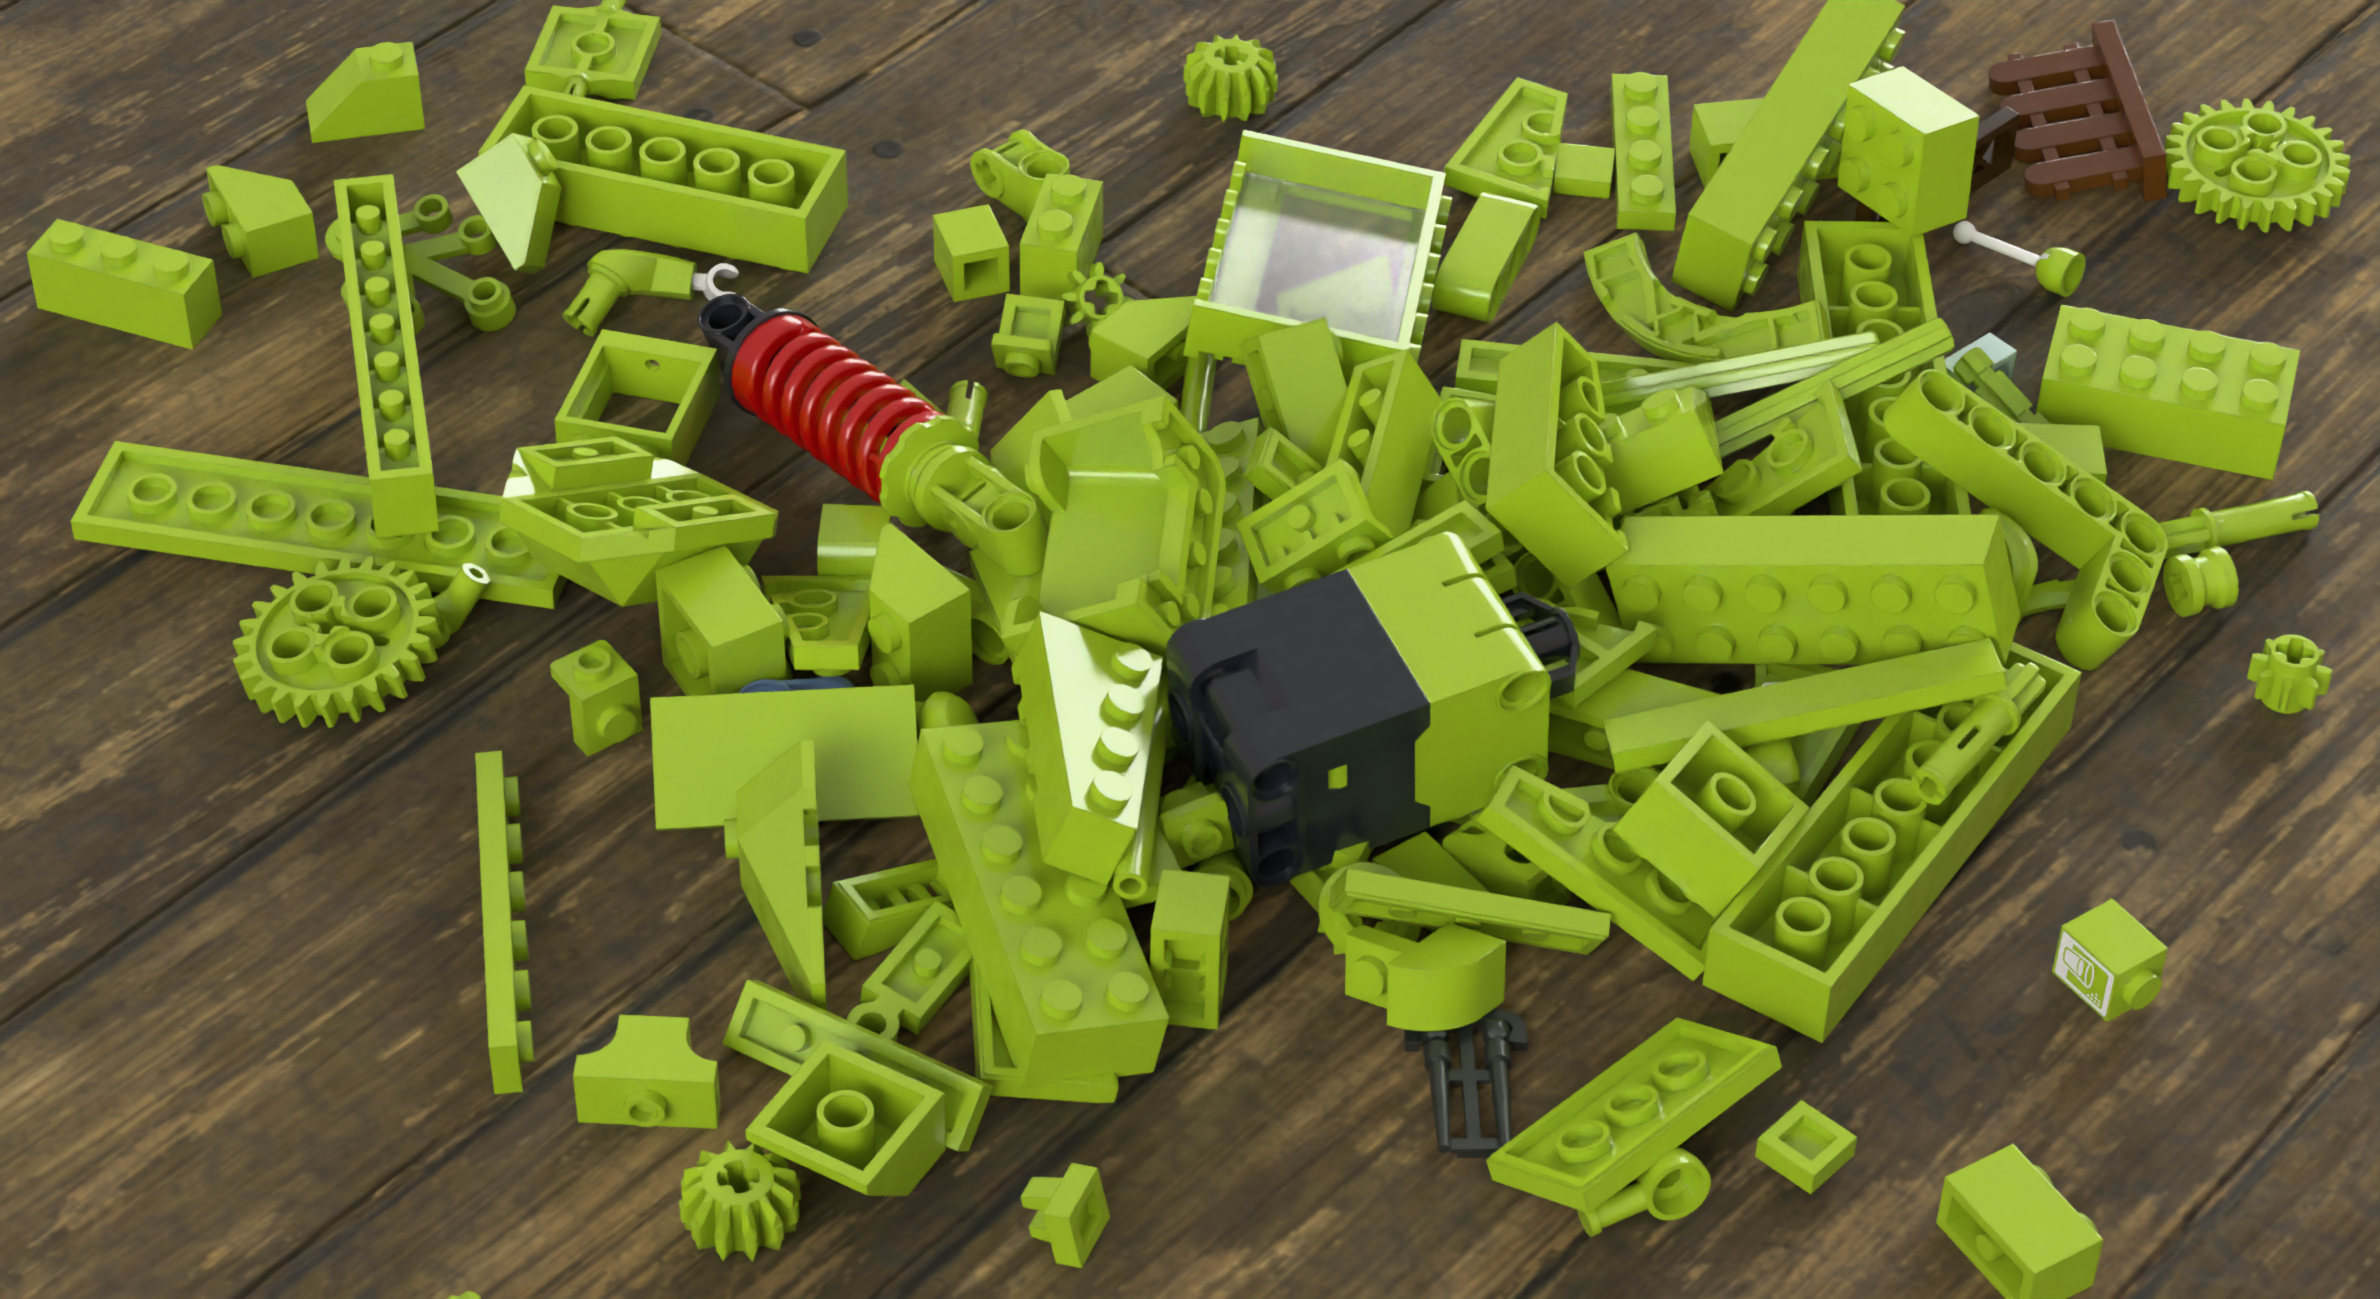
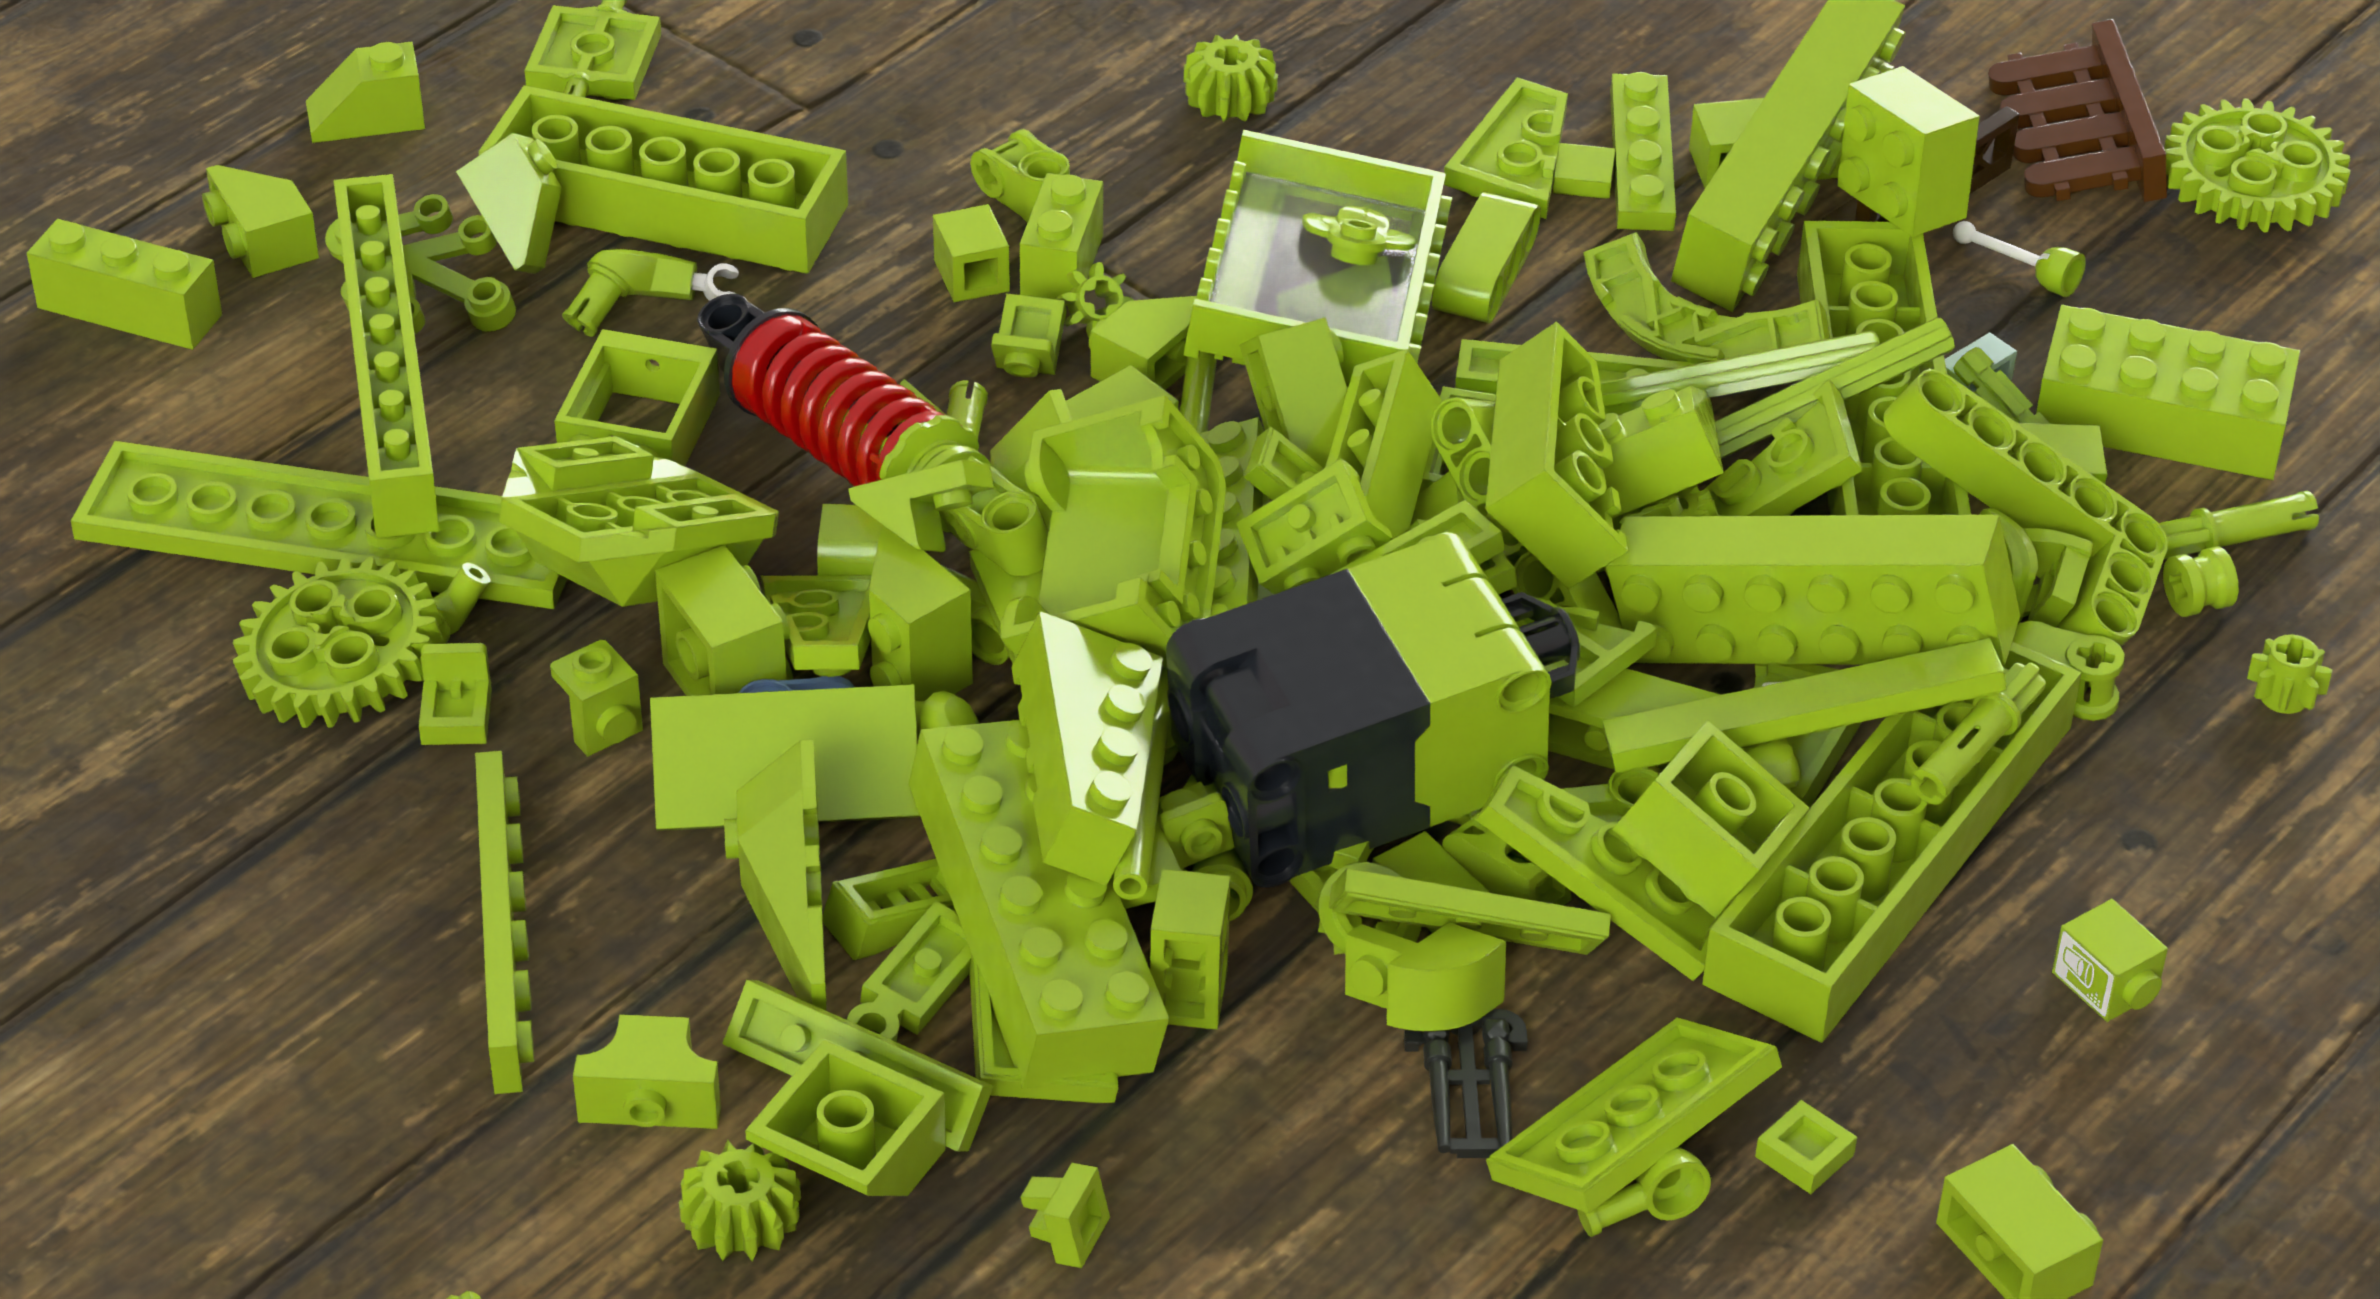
none -> lime bracket [419,643,492,745]
none -> lime slope [848,459,994,552]
none -> lime plate [1302,206,1416,265]
none -> lime piece [2012,621,2125,721]
none -> lime tile [2023,528,2094,627]

